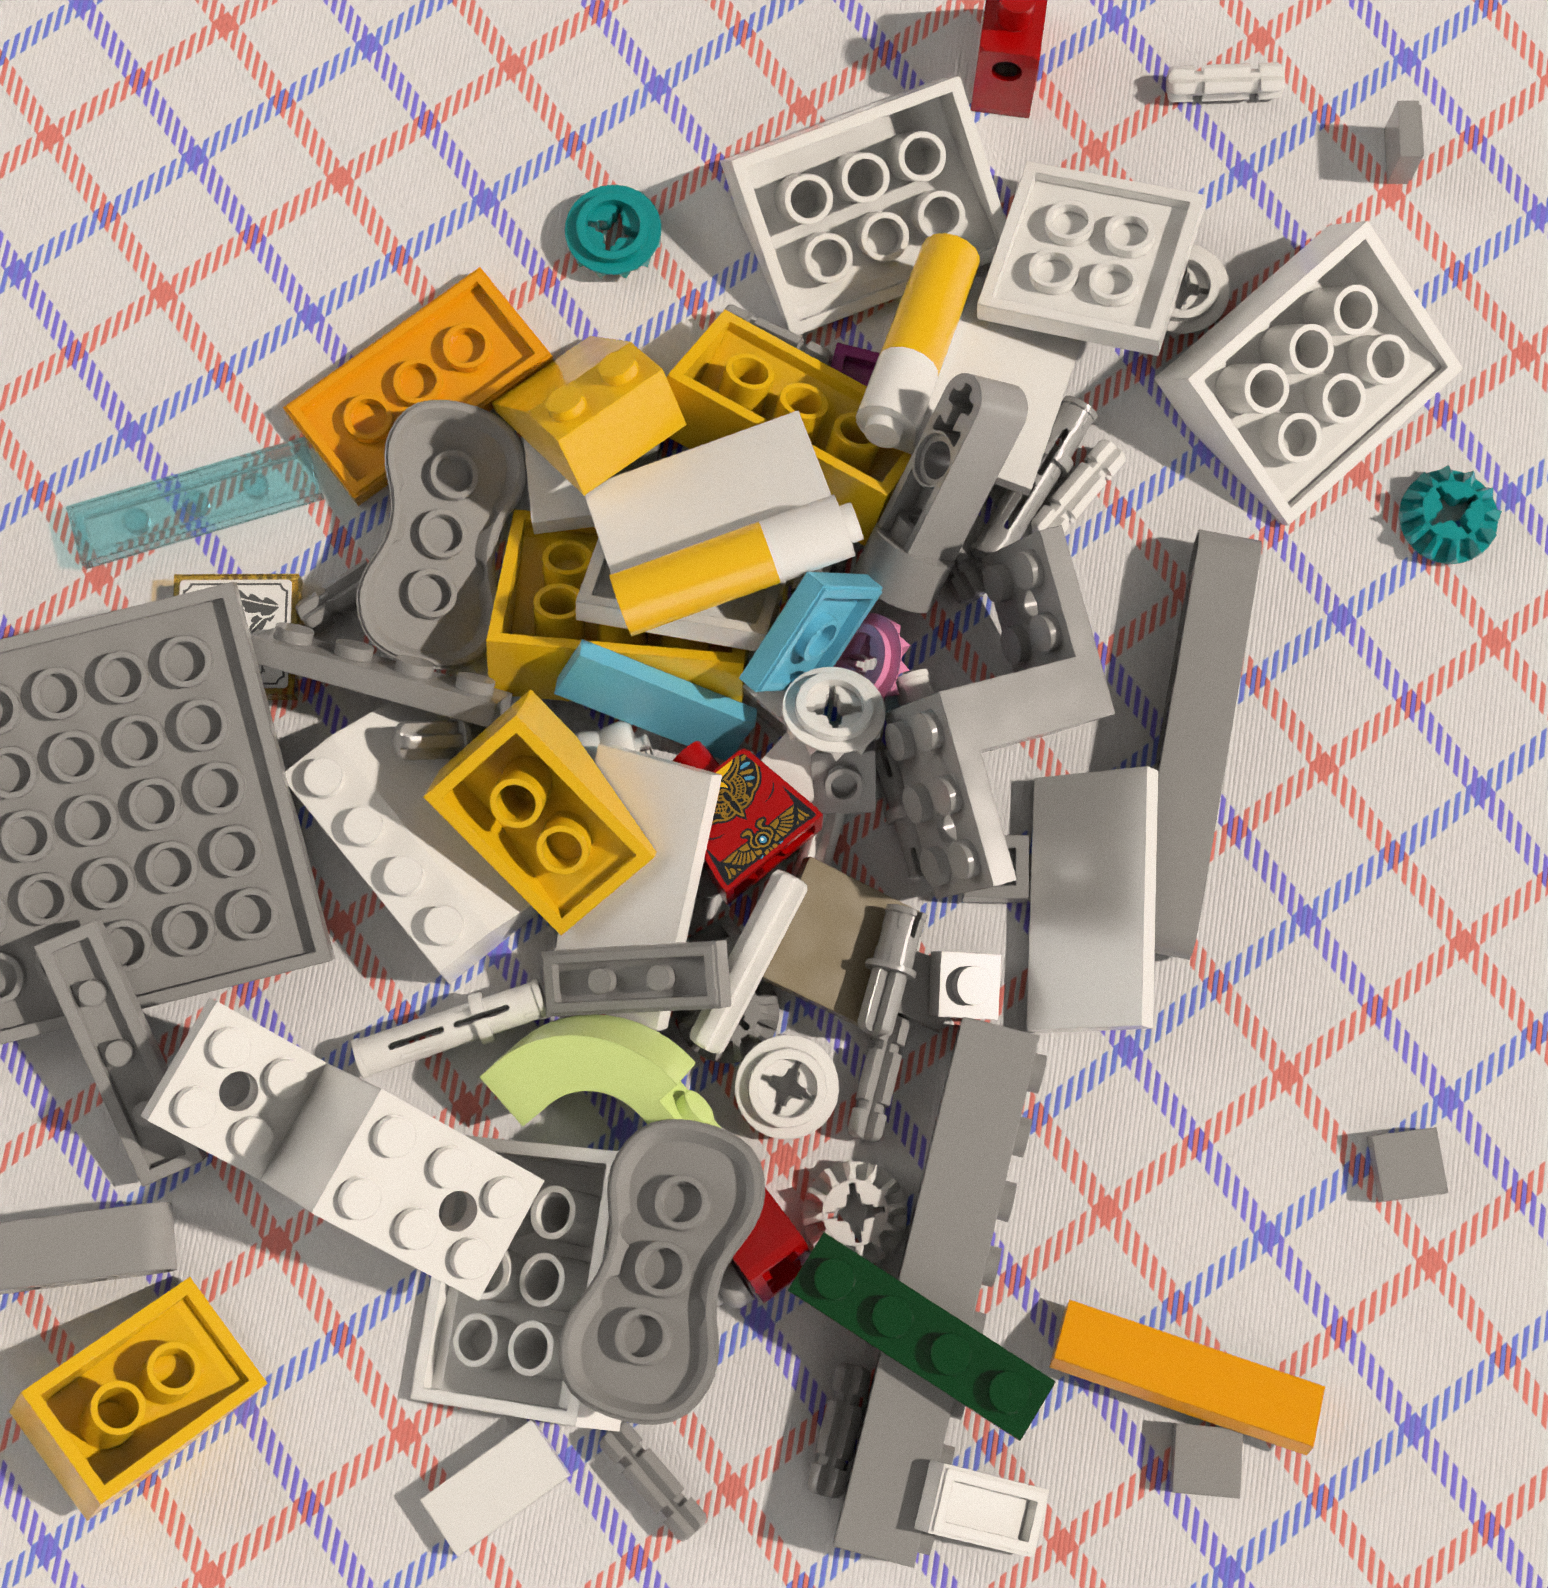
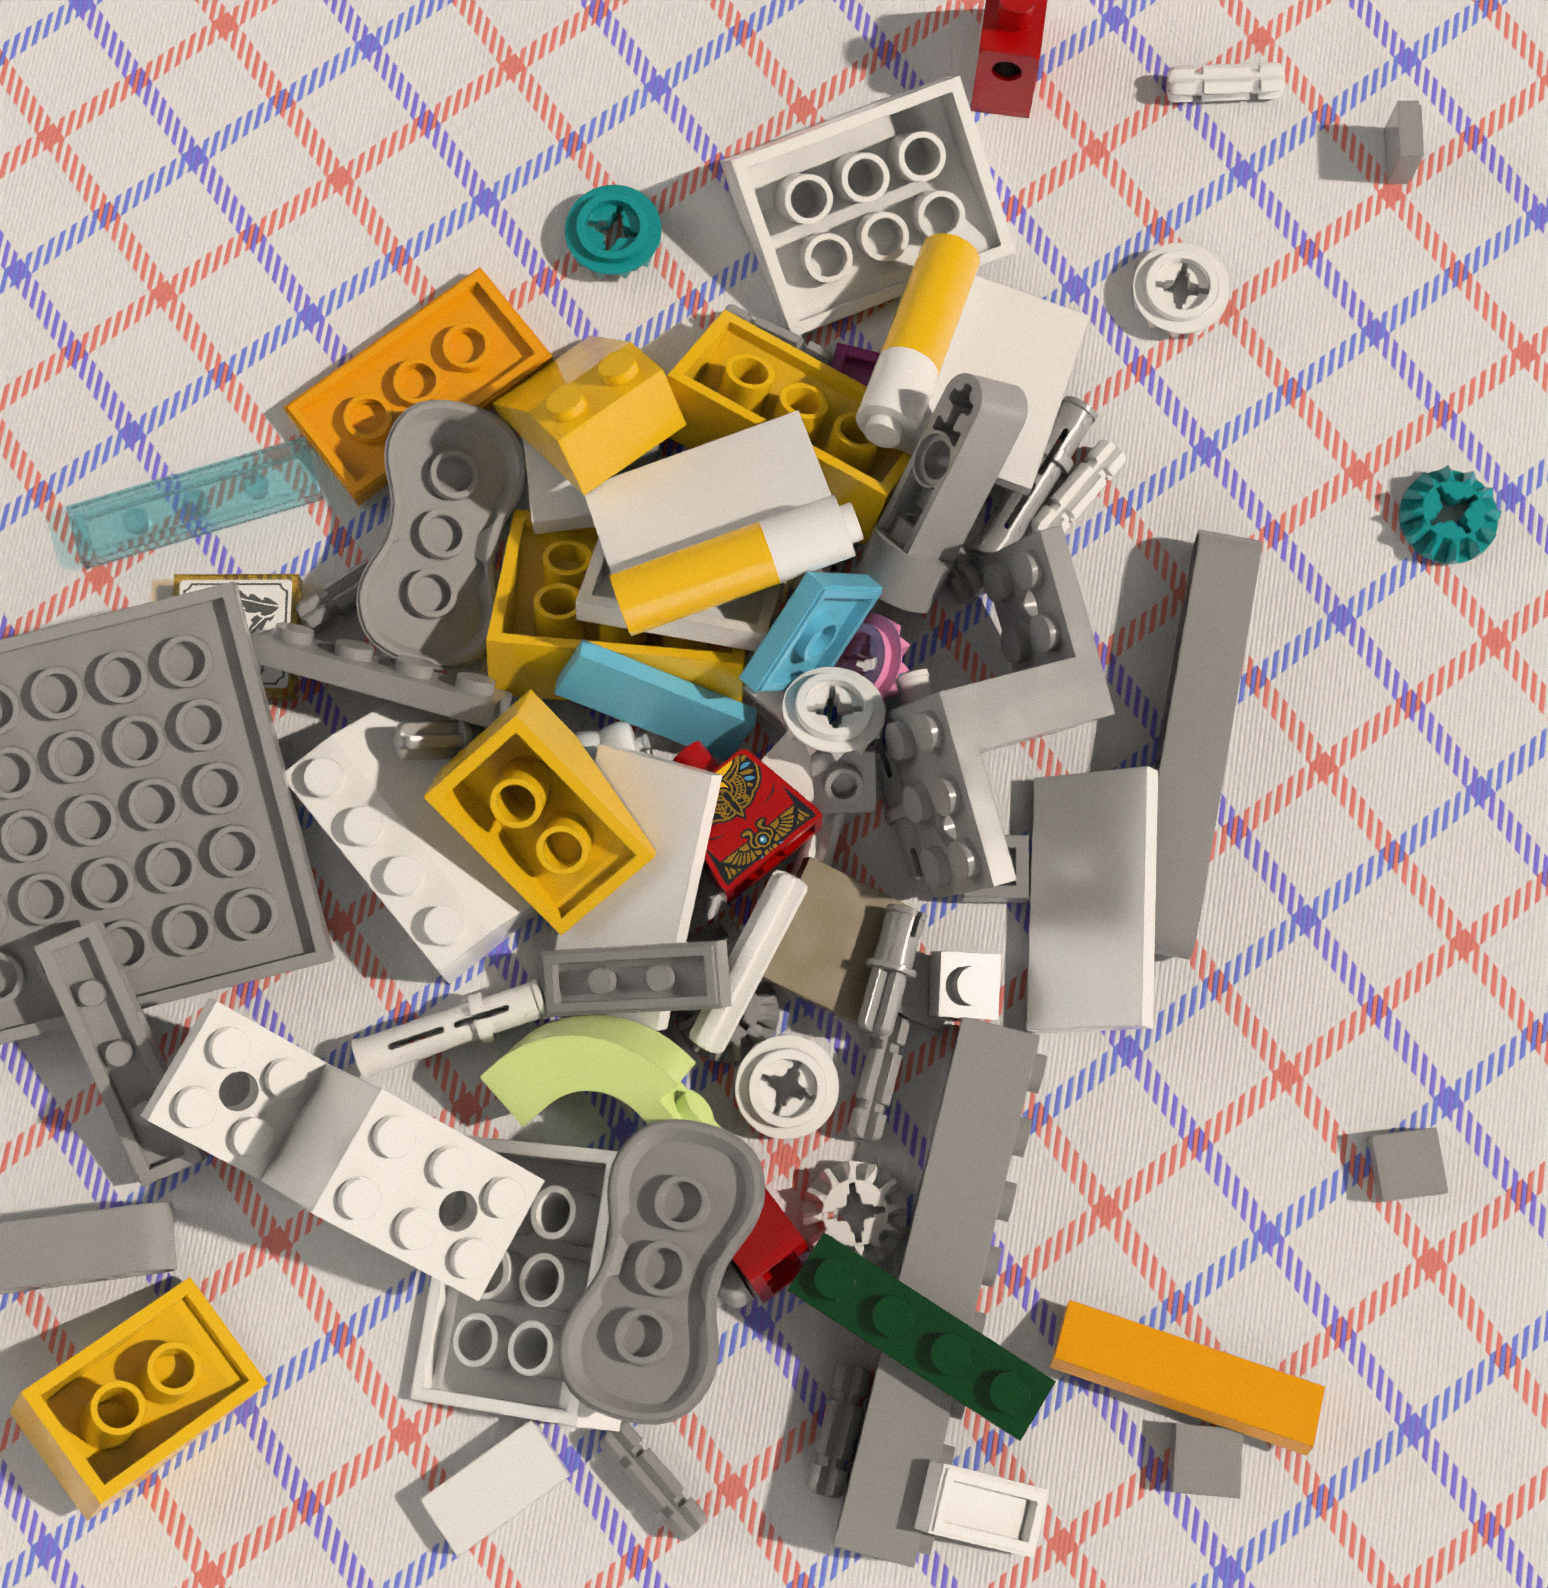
white plate [977,161,1205,356] -> none
white slope [1154,221,1463,526] -> none

